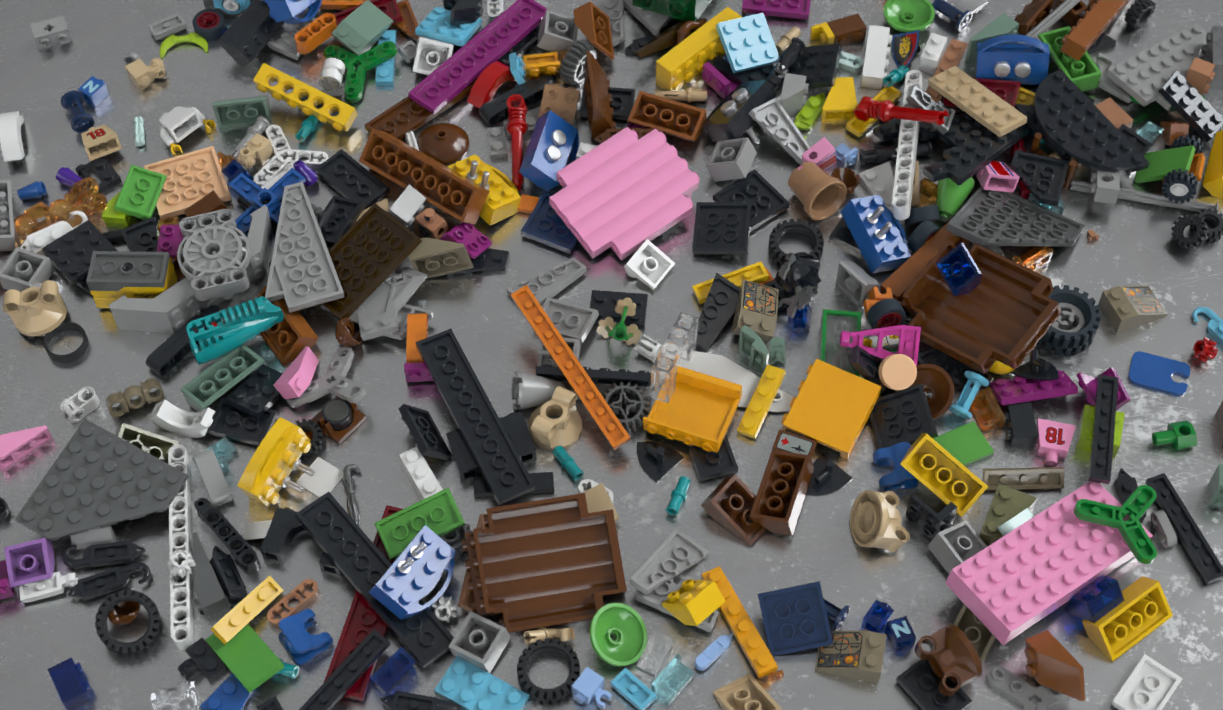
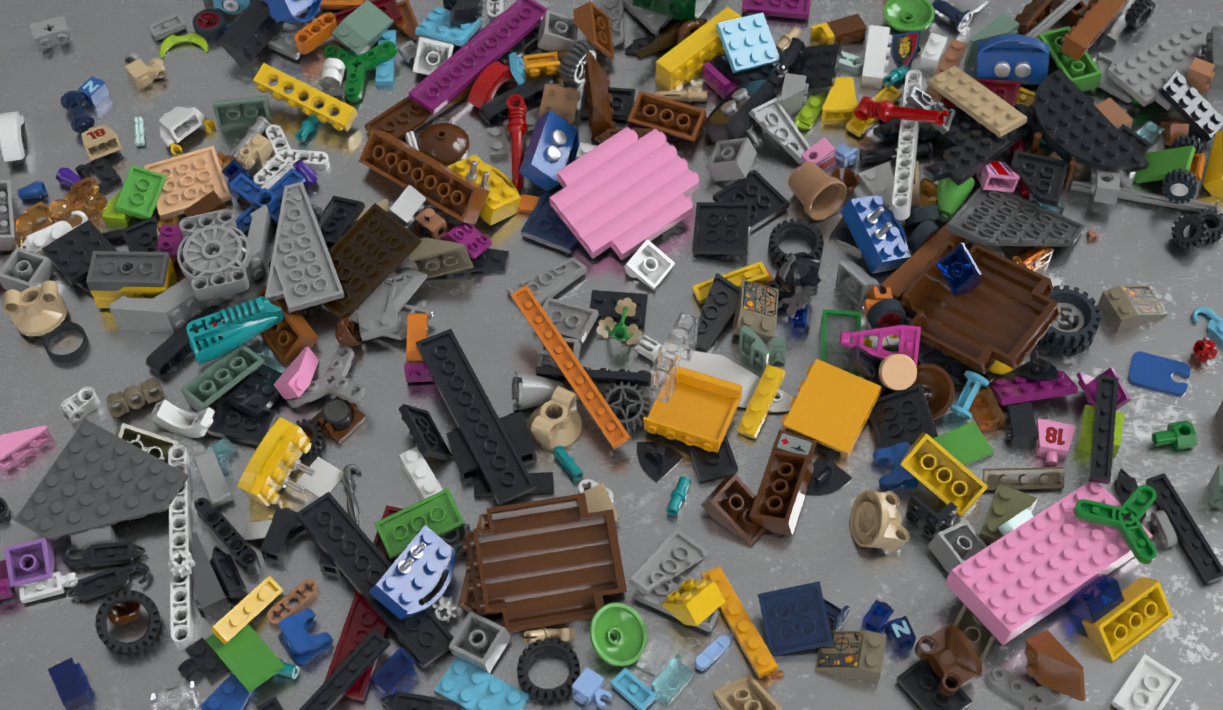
black plate [315,149,390,210] -> none

